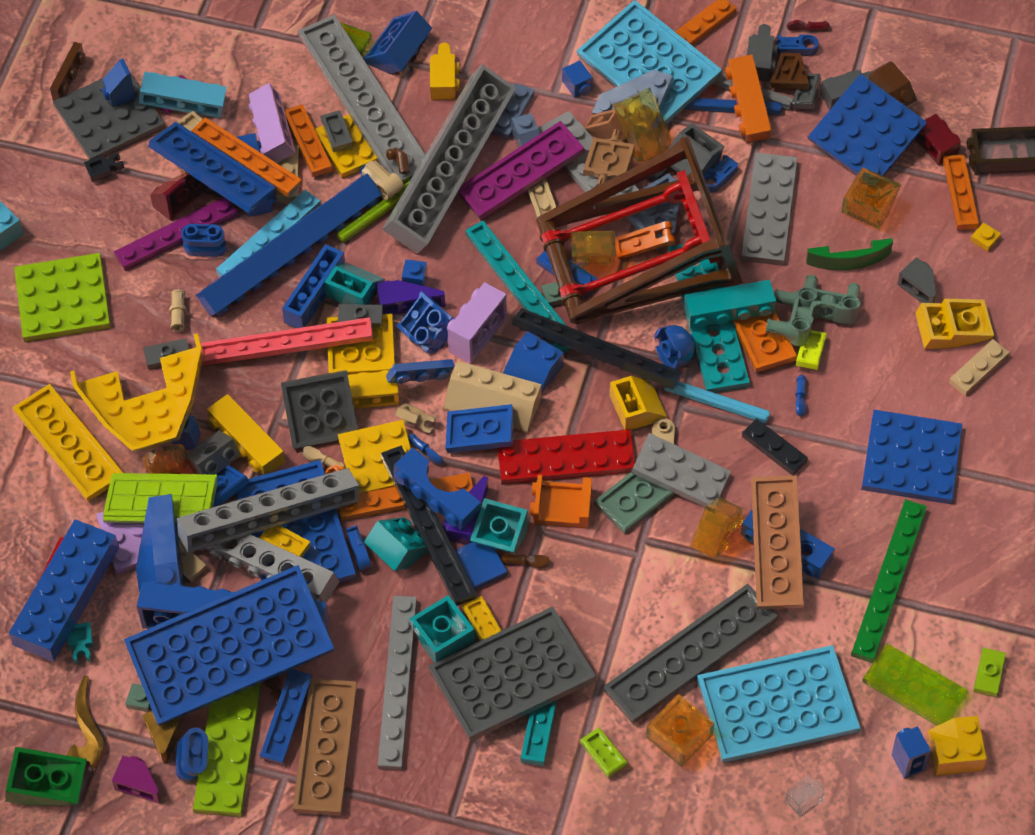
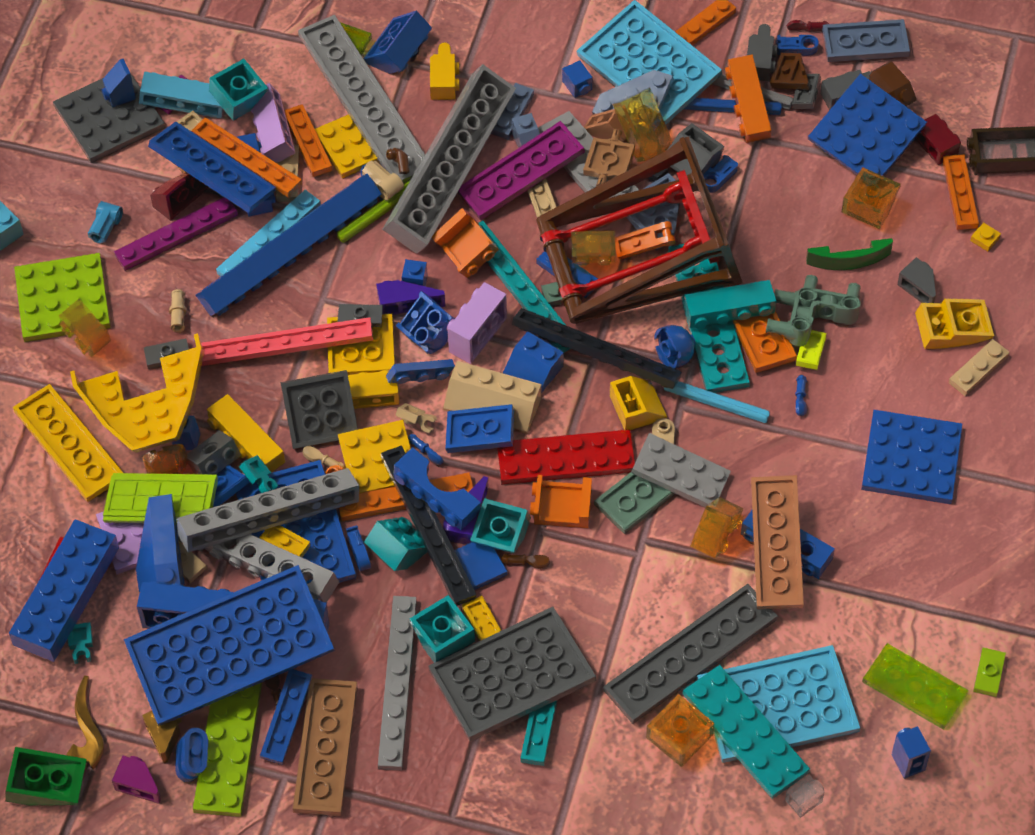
reddish brown plate [50,42,85,101] -> none
black plate [84,153,124,182] -> none
sand green plate [125,683,151,712] -> none
blue brick [181,224,227,257] -> none
blue brick [282,244,345,328] -> none
dark grey plate [320,110,353,152] -> none
teal slope [324,262,385,305] -> none
lime plate [580,727,628,778] -> none
light grey plate [741,152,797,266] -> none
black plate [742,418,808,476] -> none
green plate [851,499,927,663] -> none
yellow slope [927,716,987,776] -> none
none -> clear yellow brick [58,299,111,357]
none -> dark azure piece [88,201,123,244]
none -> teal slope [209,59,268,121]
none -> teal plate [239,455,278,493]
none -> orange panel [432,208,499,278]
none -> teal plate [683,665,810,799]
none -> sand blue plate [822,19,910,62]

